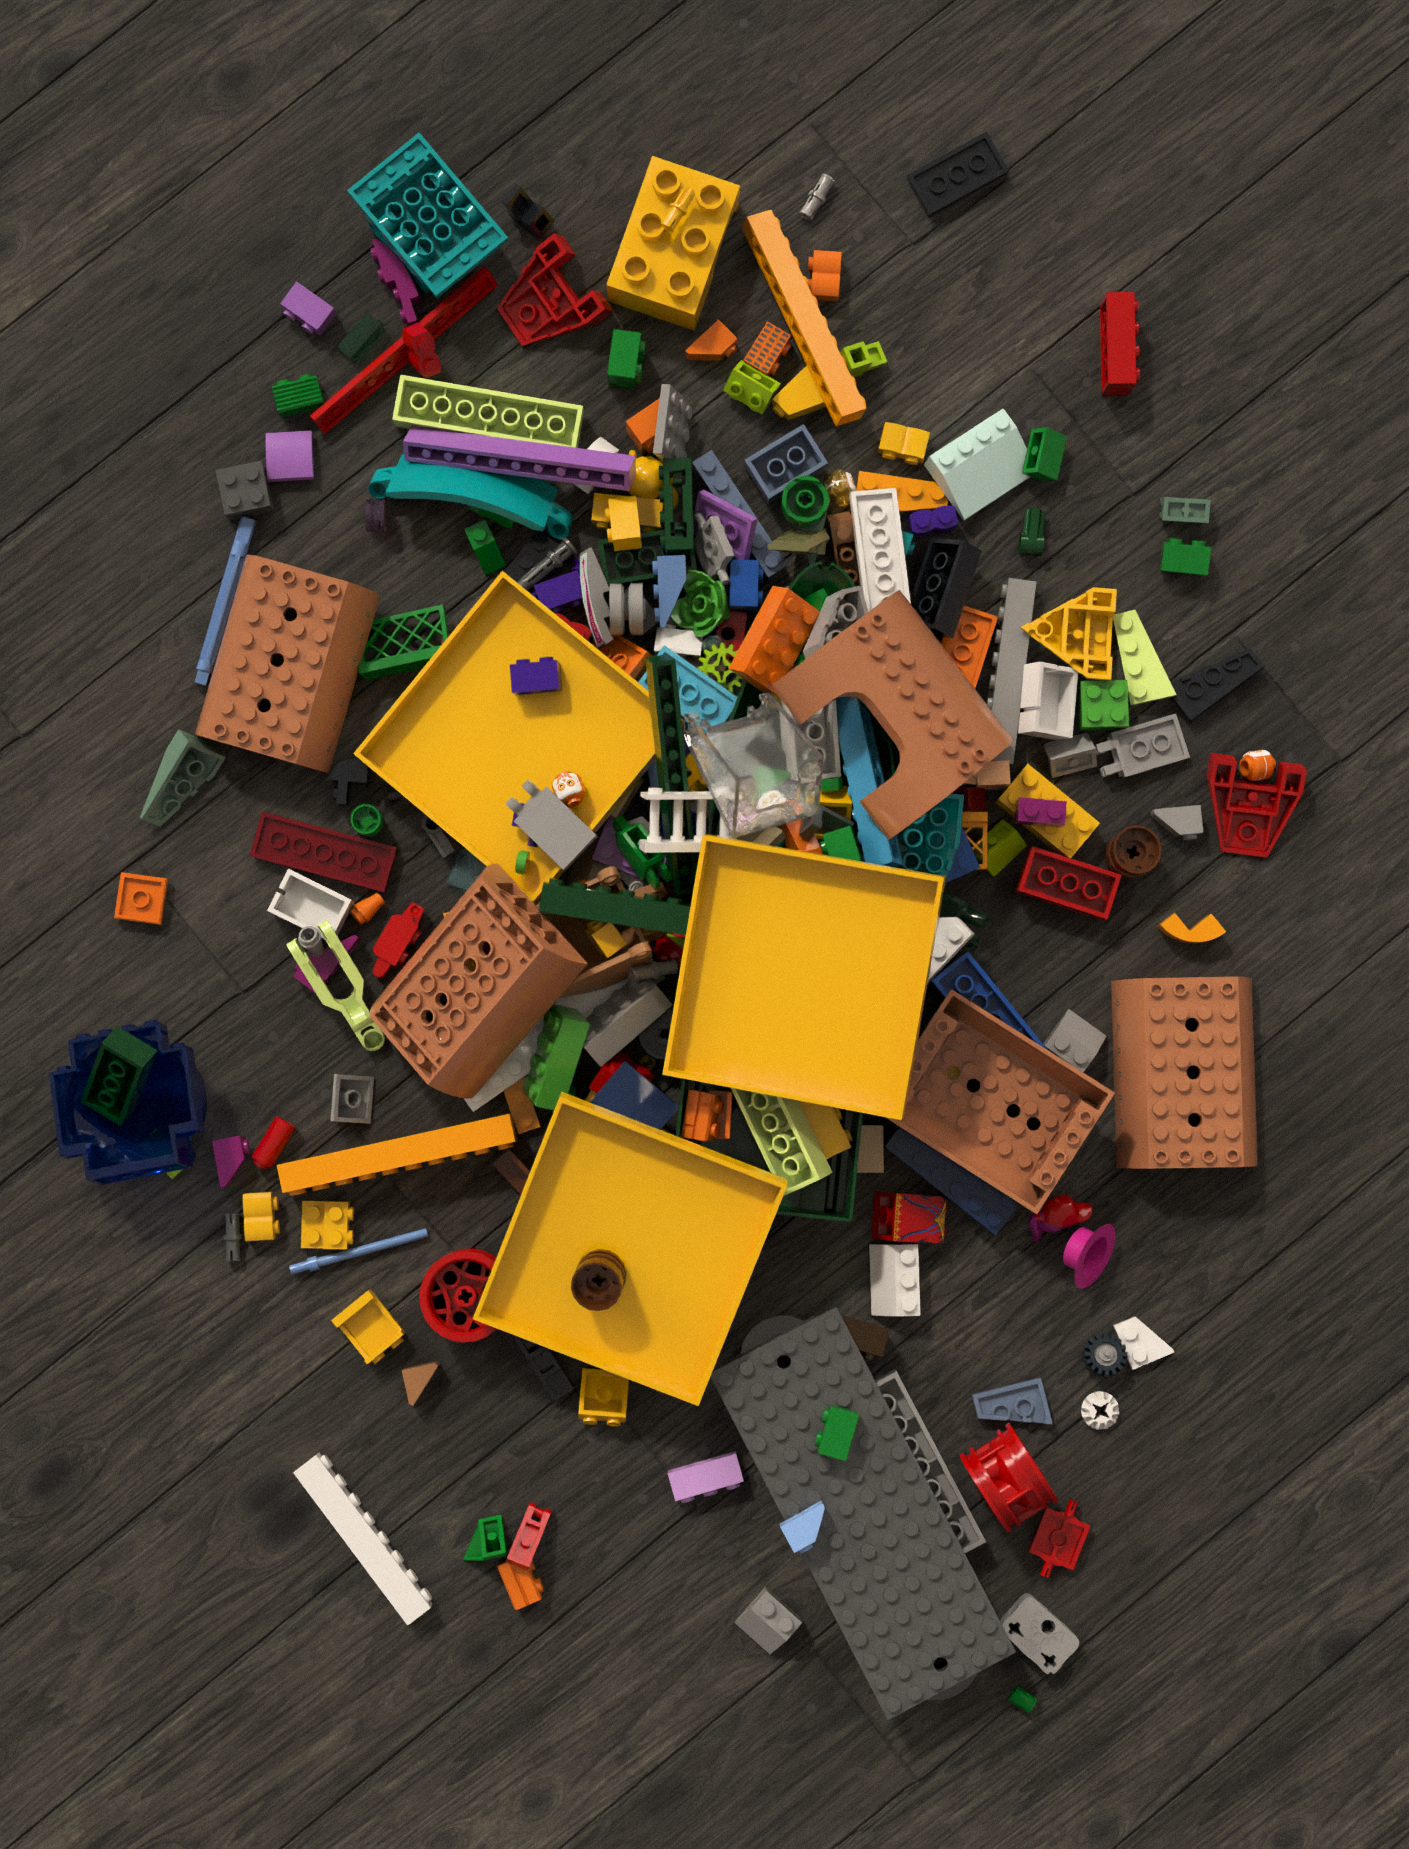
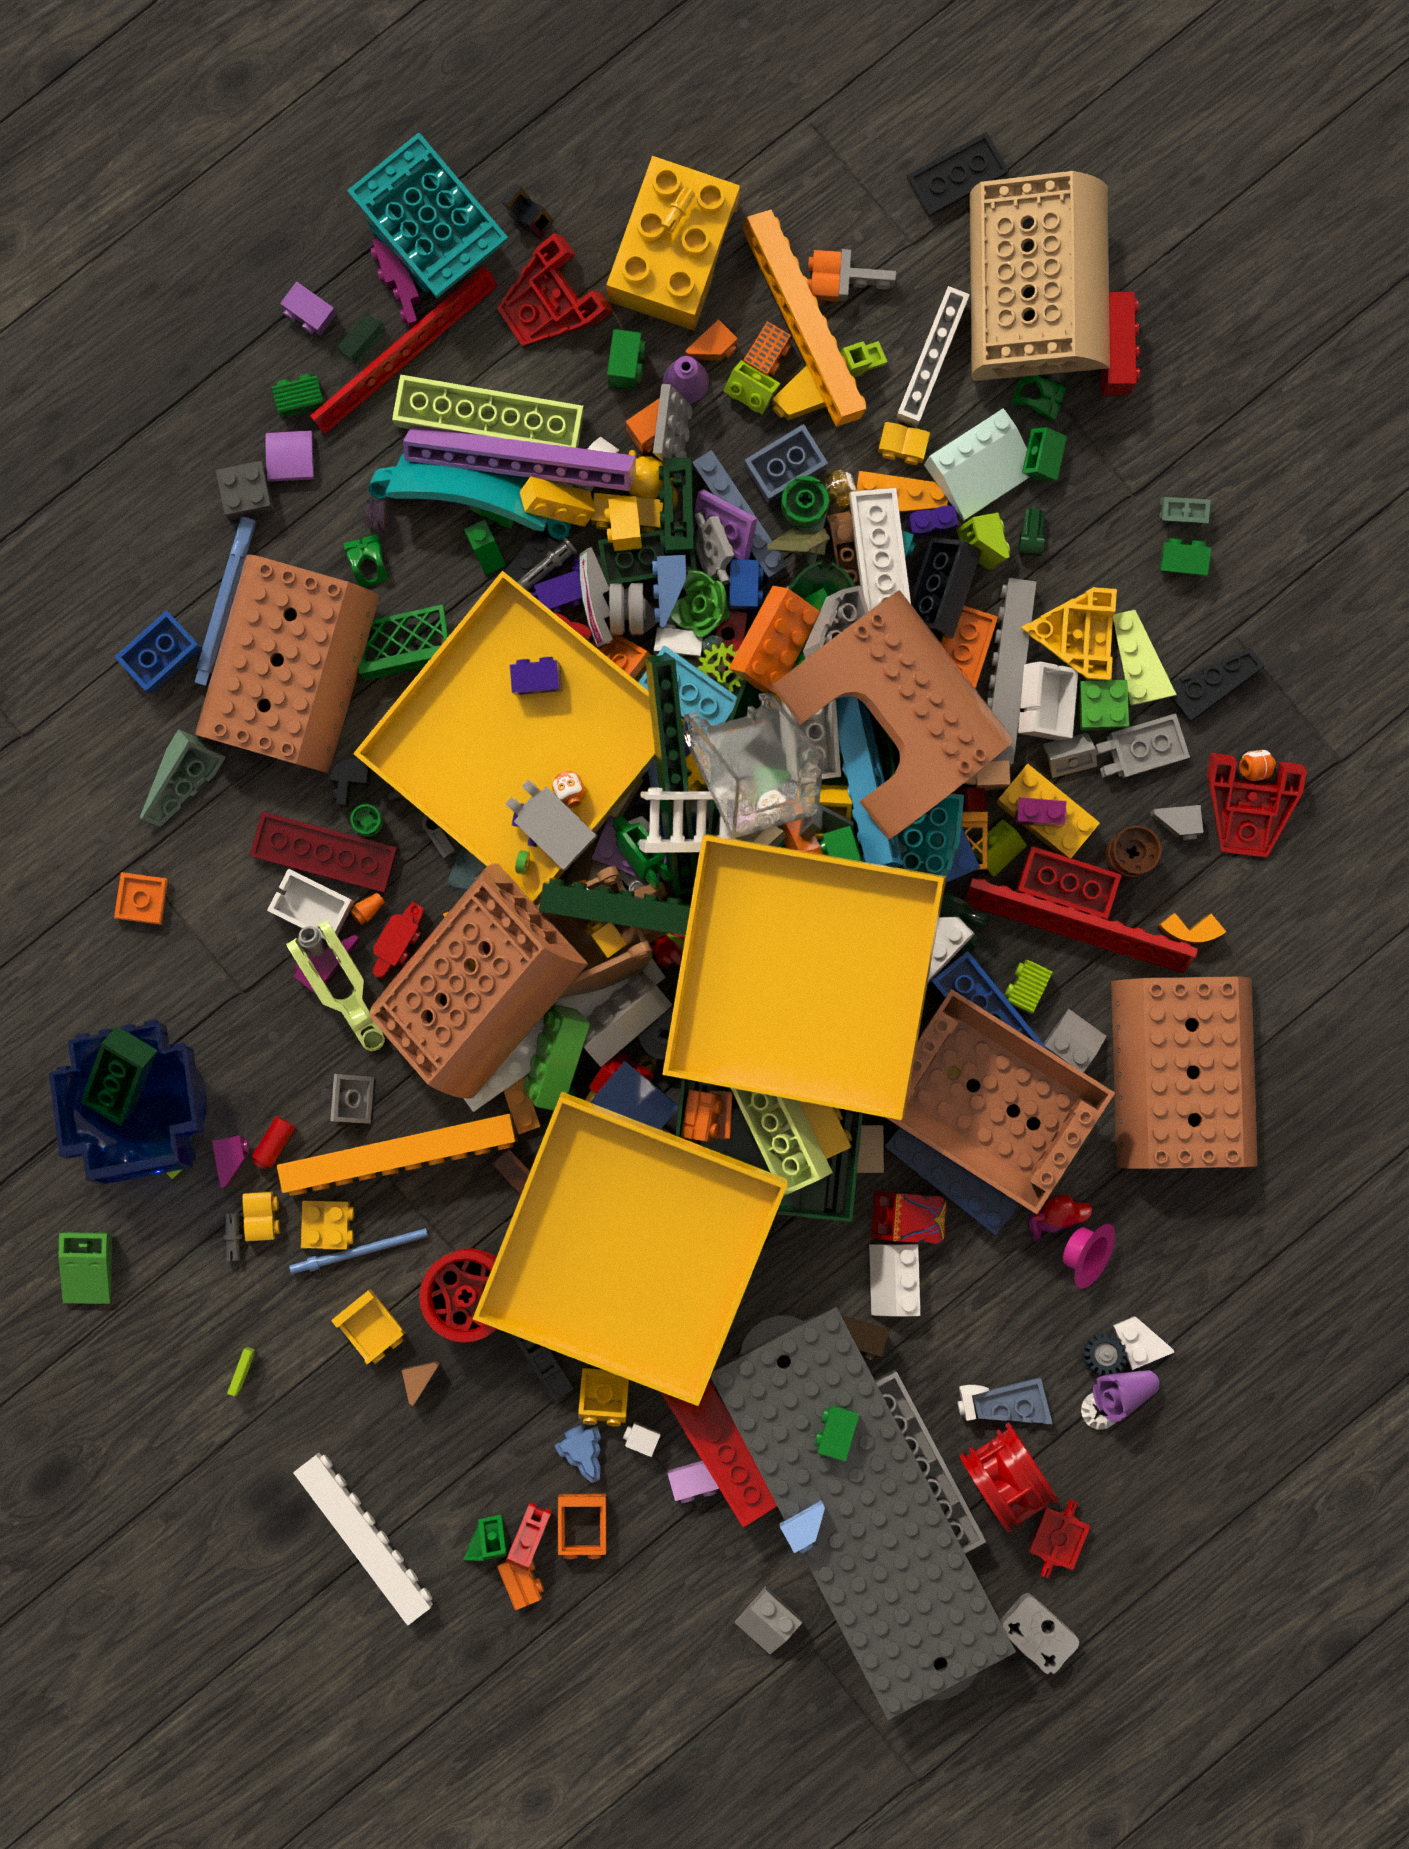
red brick [402,323,441,378] -> none
reddish brown wheel [571,1249,627,1311] -> none
light grey pin [628,959,678,982] -> none
light grey pin [799,174,835,221] -> none
green tile [819,777,843,793] -> none
green piece [1008,1686,1037,1714] -> none
none -> bright green slope [59,1232,113,1304]
none -> blue brick [115,610,202,695]
none -> lime tile [227,1347,256,1396]
none -> green piece [343,534,388,587]
none -> yellow brick [520,476,596,527]
none -> medium blue rock [554,1425,601,1483]
none -> orange window [558,1494,607,1559]
none -> white brick [623,1422,661,1457]
none -> red plate [661,1381,777,1528]
none -> medium lavender cone [663,356,709,404]
none -> light grey bracket [838,249,896,302]
none -> white brick [896,286,970,428]
none -> lime slope [956,513,1010,570]
none -> white plate [957,1385,989,1421]
none -> red plate [962,878,1198,974]
none -> tan slope [970,171,1110,381]
none -> lime brick [1004,960,1053,1015]
none -> green piece [1011,375,1066,421]
none -> medium lavender cone [1093,1370,1159,1422]

